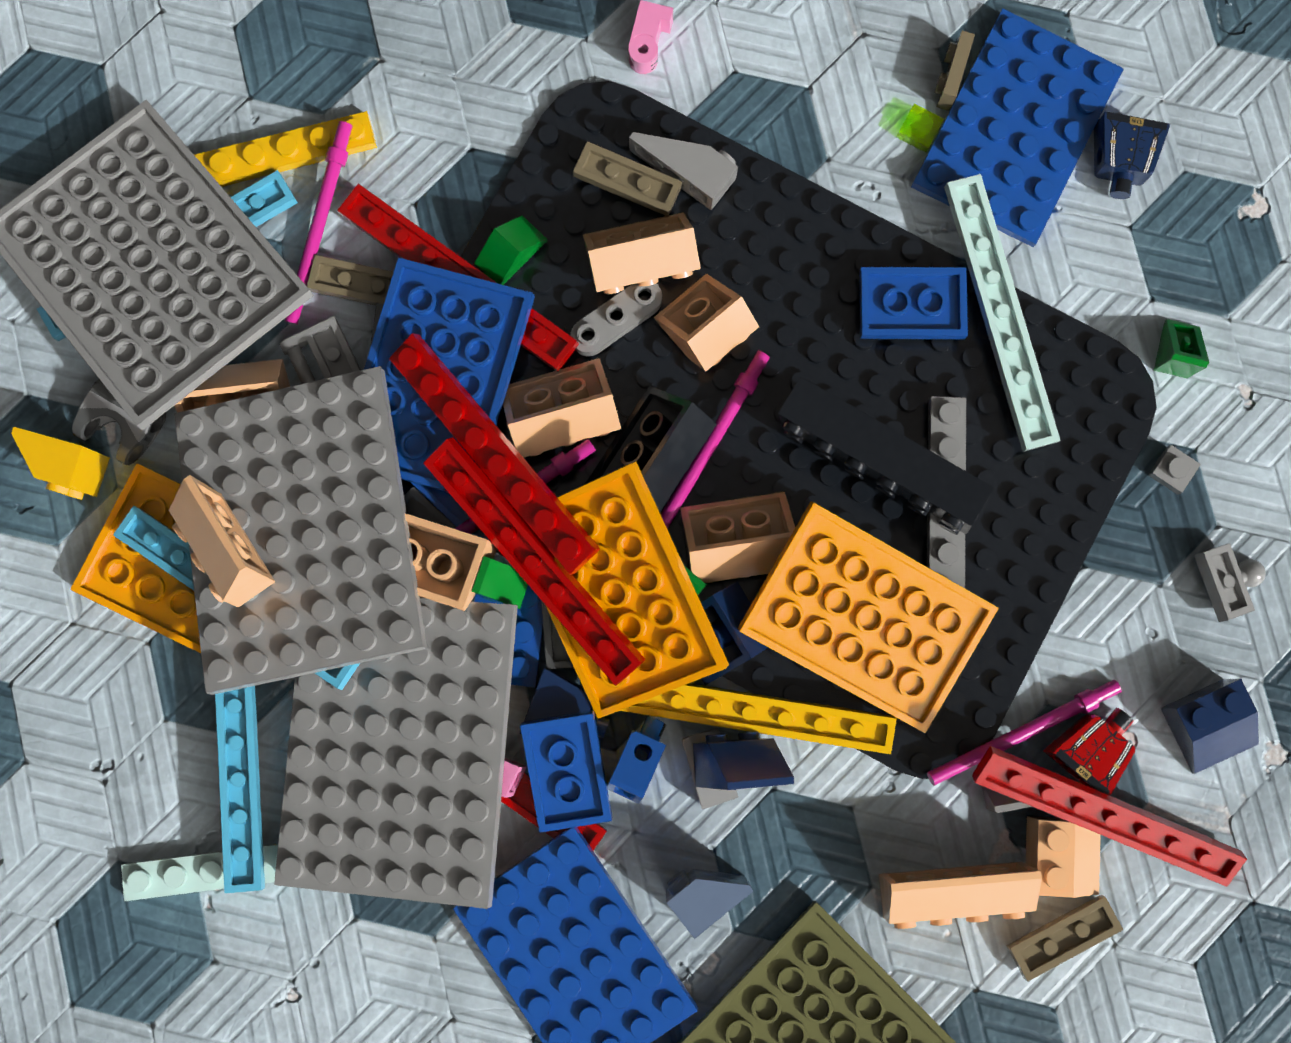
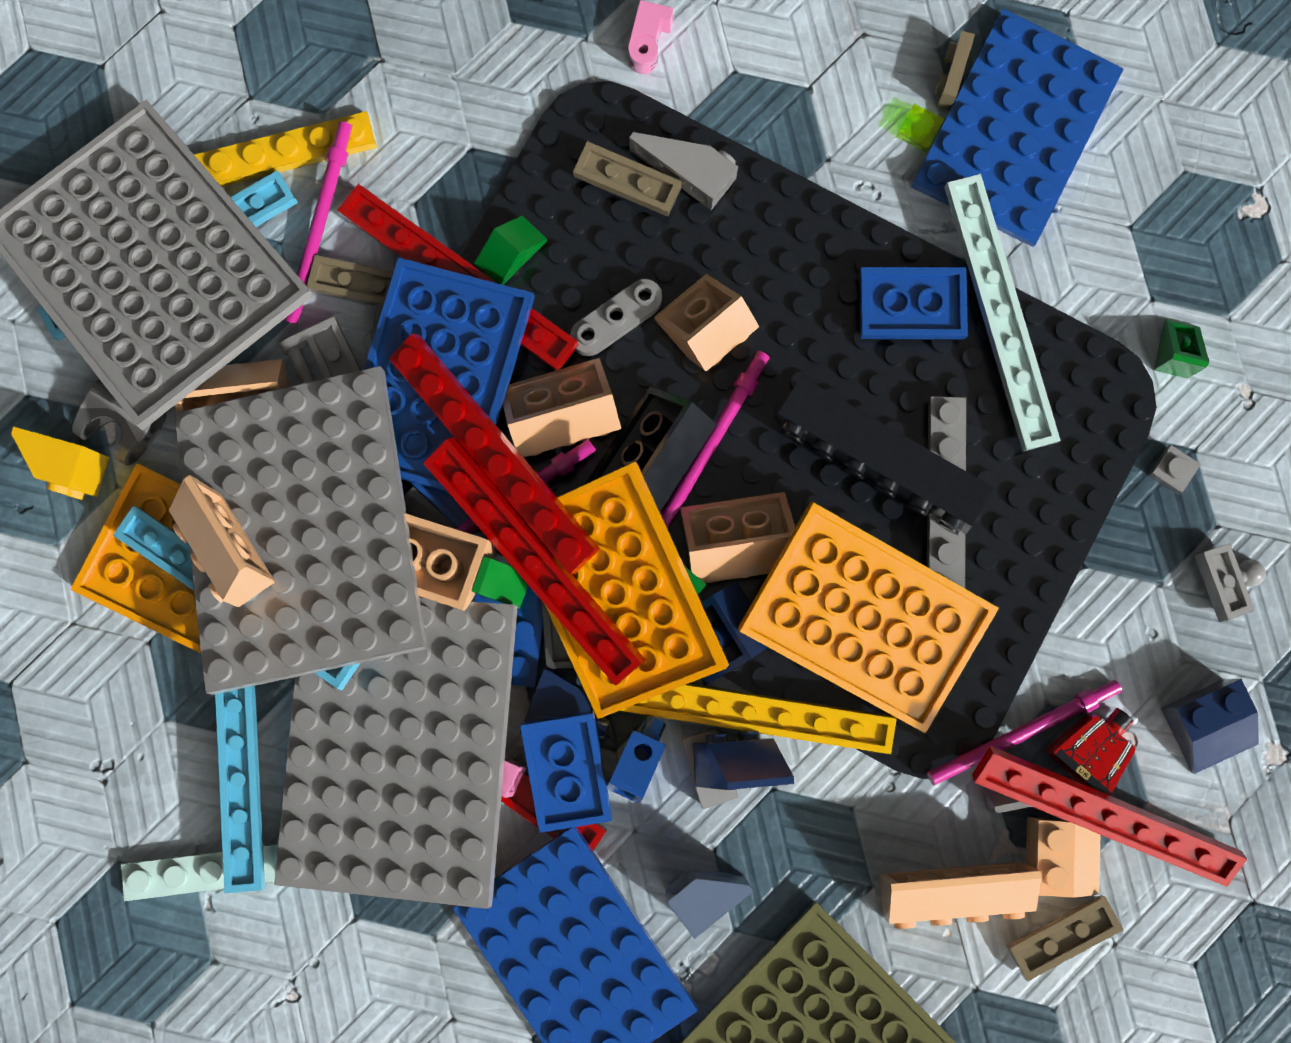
light nougat slope [583,213,701,294] -> none
dark blue torso [1094,111,1170,199] -> none

